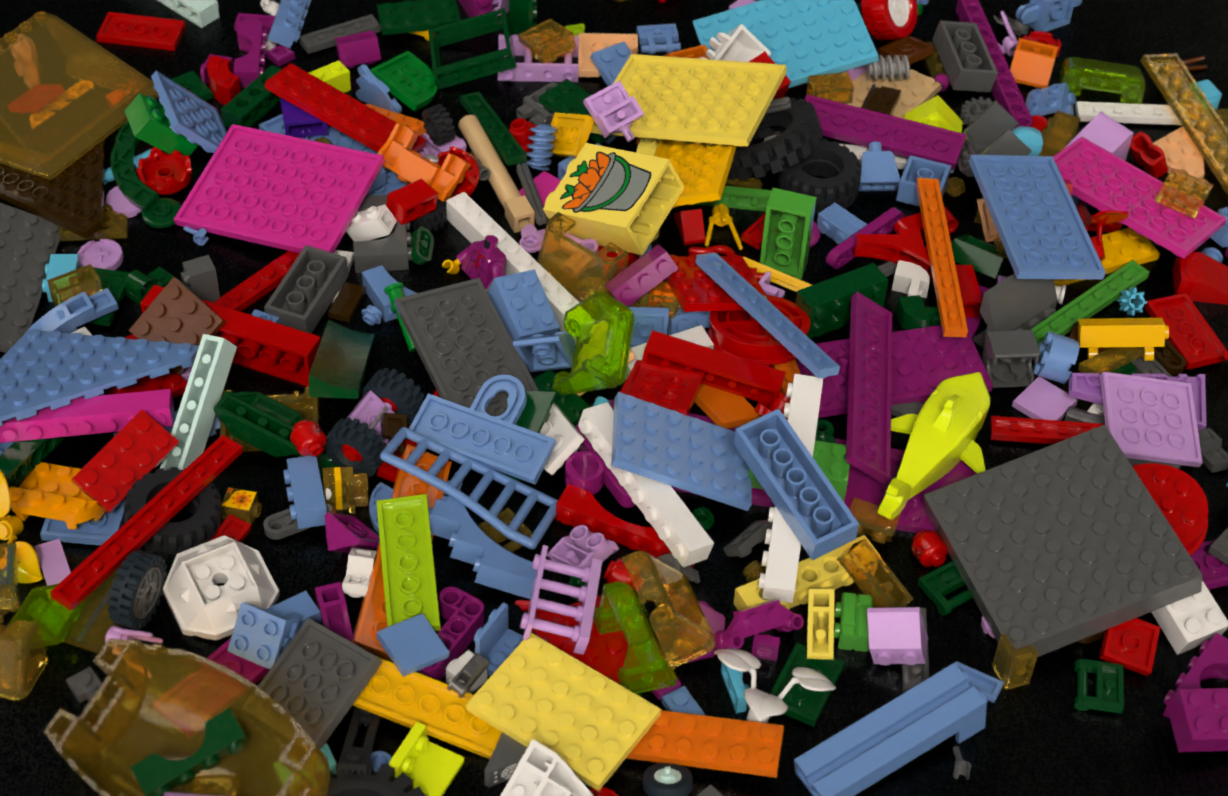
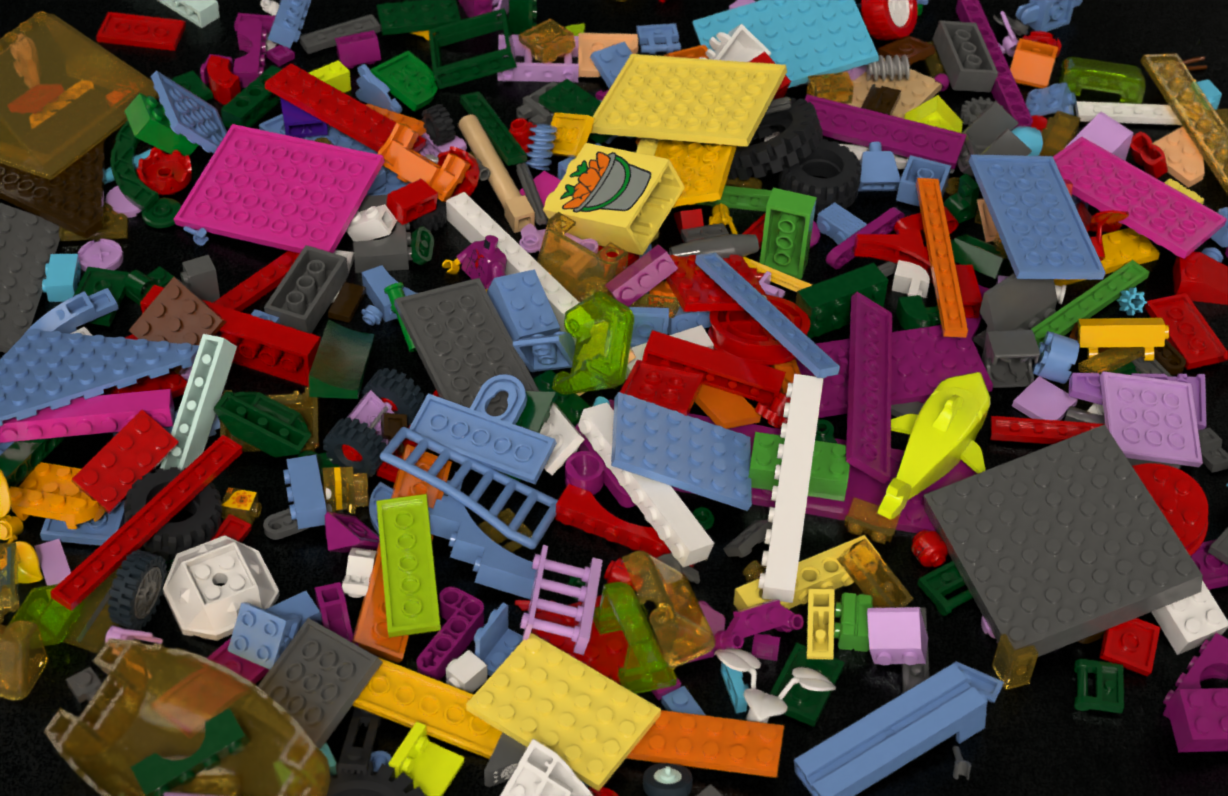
clear yellow brick [47,264,102,306] -> none
red head [290,420,327,457] -> none
medium blue tile [376,613,450,677] -> none
flat silver bar [447,654,489,699] -> none
lavender slope [546,525,619,569] -> none
lavender plate [583,80,644,142] -> none
medium blue brick [734,409,859,560] -> none
clear yellow plate [1155,168,1213,218] -> none
none -> dark grey plate [669,223,759,258]
none -> dark green plate [944,174,979,223]

